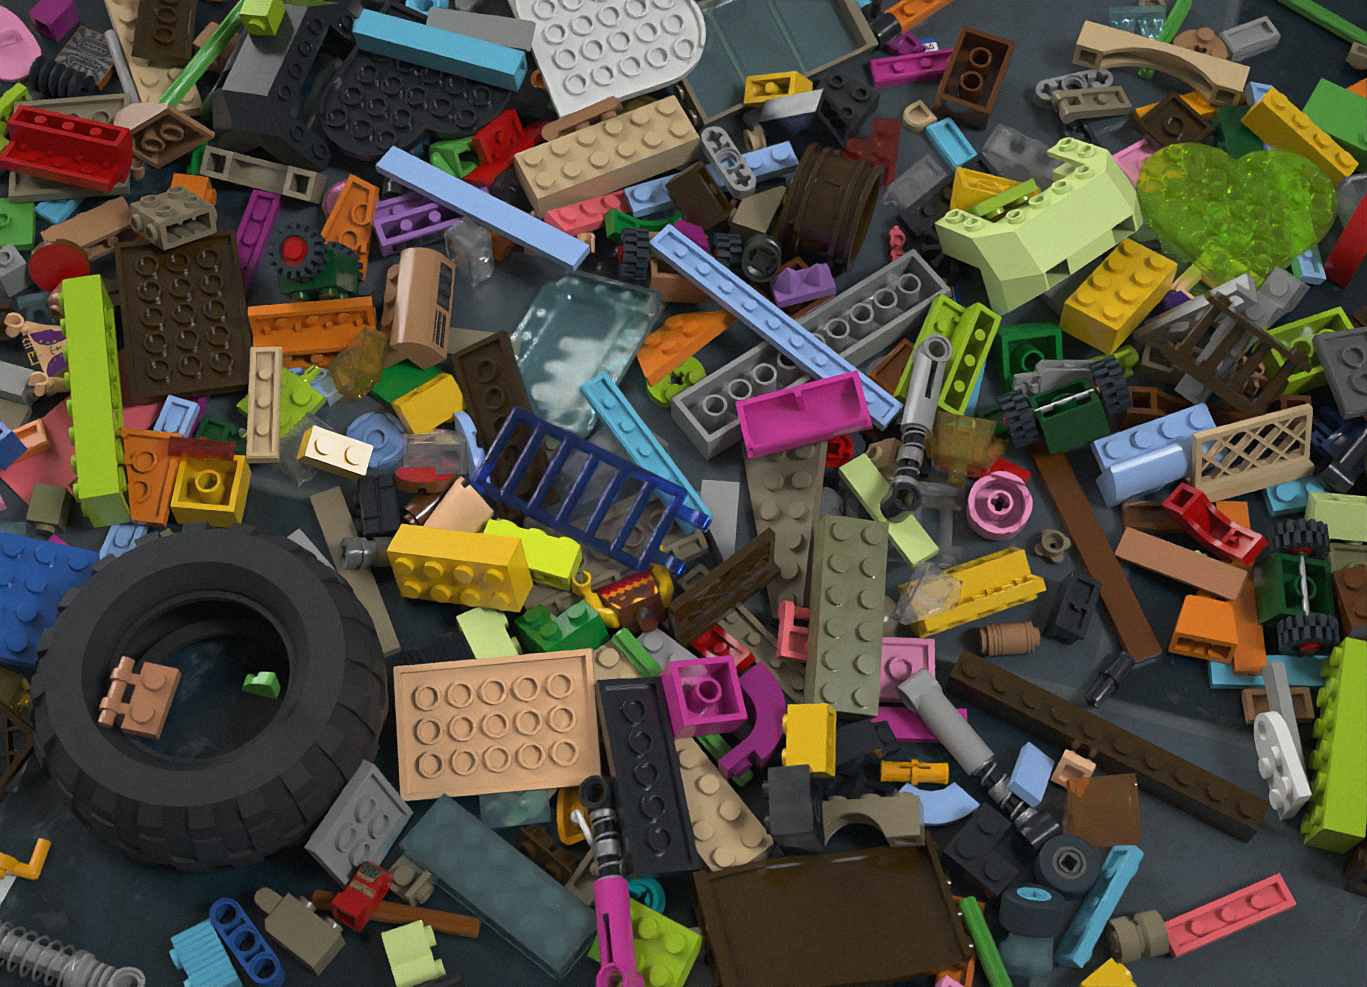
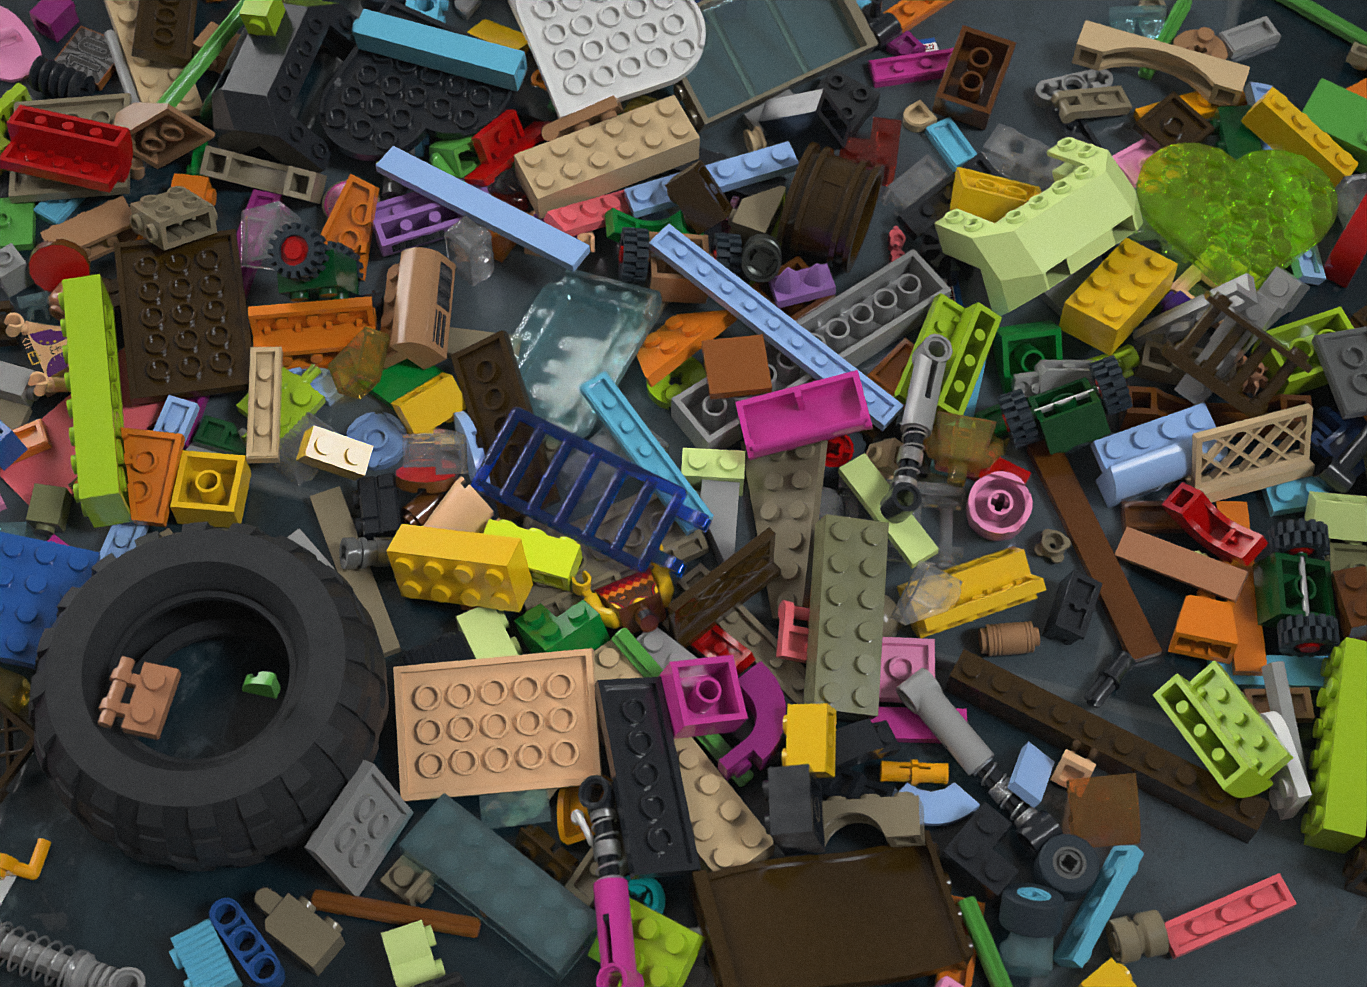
clear red pin [168,436,235,462] -> none
red leg [331,861,394,933] -> none
light grey tile [426,7,536,52] -> none
magenta tile [673,219,709,252] -> none
light grey beam [701,126,756,200] -> none
yellow slope [744,71,813,108] -> none
lime plate [965,178,1038,220] -> none
none -> clear slope [241,201,301,270]
none -> clear red pin [491,192,529,213]
none -> yellowish green brick [681,448,745,496]
none -> dark orange tile [701,334,772,400]
none -> lime brick [1153,660,1294,798]

